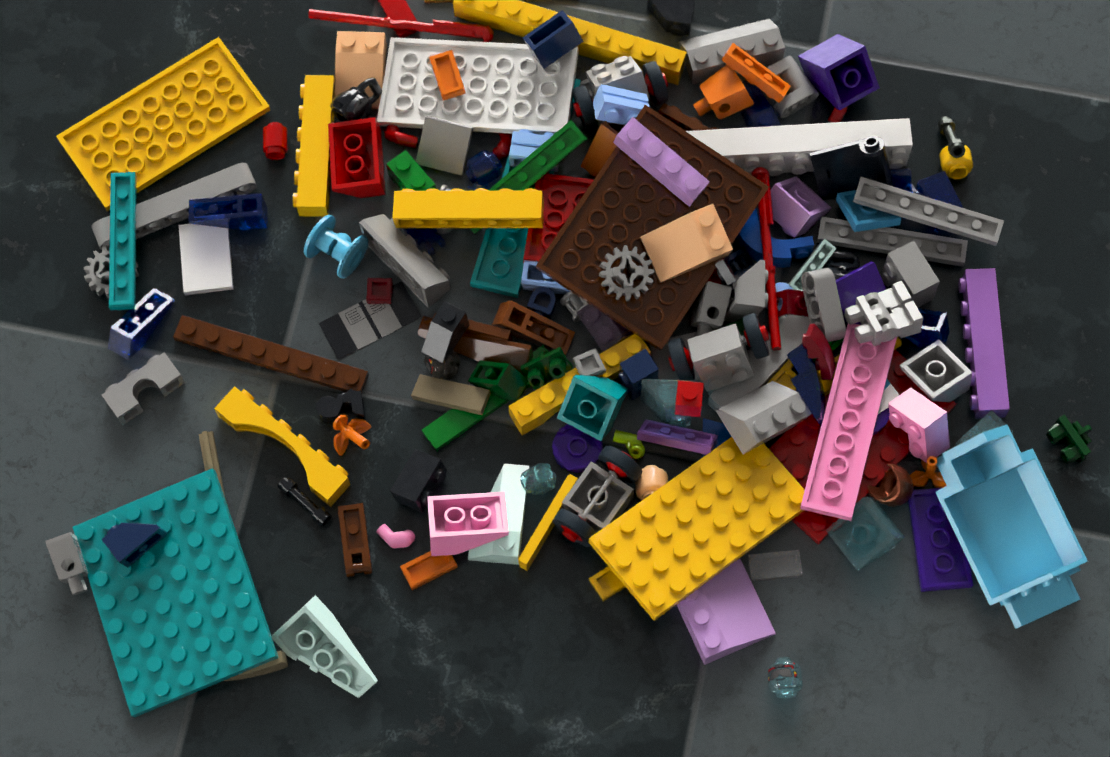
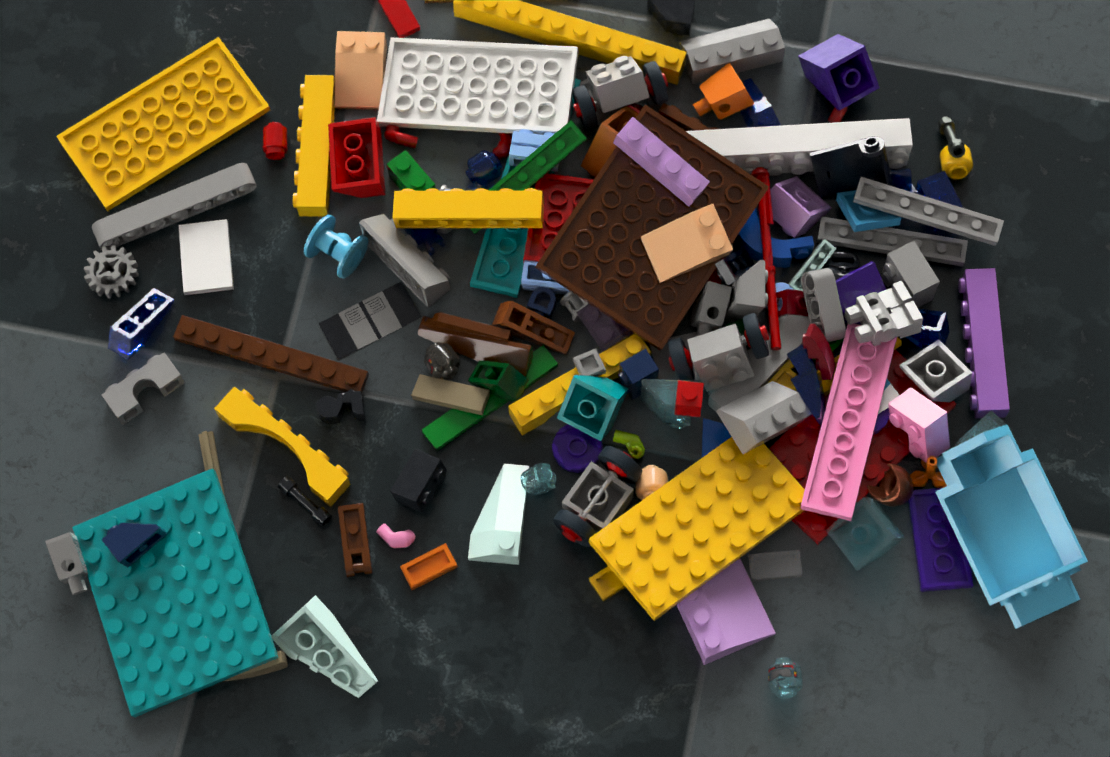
teal tile [109,172,136,310] -> none
clear blue slope [189,193,267,230] -> none
red bar [308,9,494,42] -> none
black piece [330,77,382,122] -> none
orange plant [333,415,371,456] -> none
dark red tile [366,278,393,304] -> none
light grey tile [416,116,473,176] -> none
black slope [421,301,470,365] -> none
bright pink slope [427,492,509,556] -> none
orange tile [429,50,466,101] -> none
yellow tile [518,474,578,571] -> none
dark green hips [521,347,573,390] -> none
dark blue brick [523,10,583,69] -> none
light blue brick [593,84,649,126] -> none
light grey gear [599,245,655,301] -> none
medium lavender tile [637,419,718,455] -> none
orange plate [721,43,790,103] -> none
light grey connector [767,56,818,118] -> none
dark green hips [1046,414,1092,464] -> none

